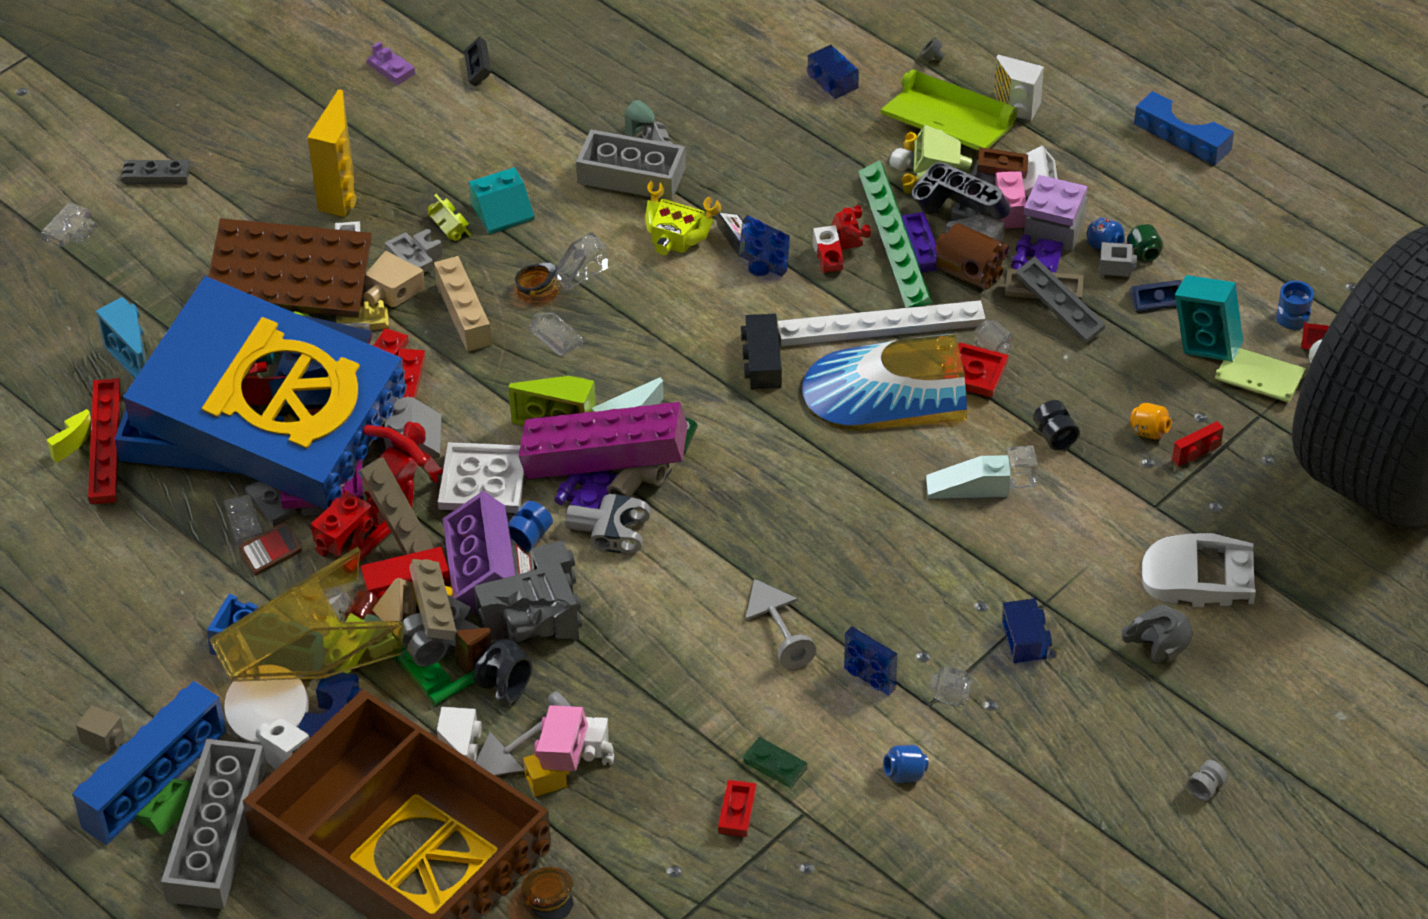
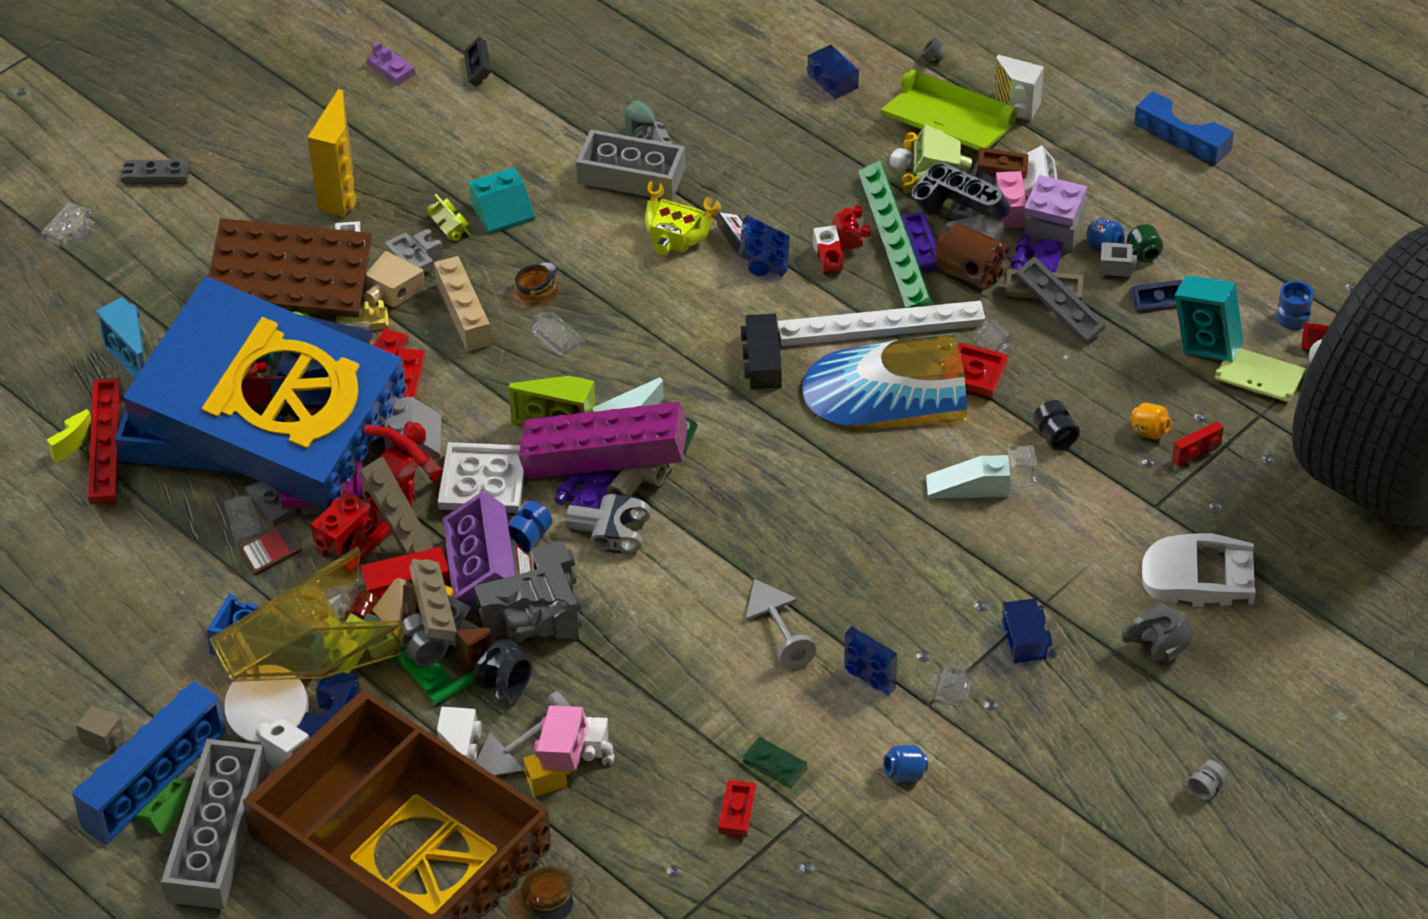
clear slope [554,232,608,290] -> none

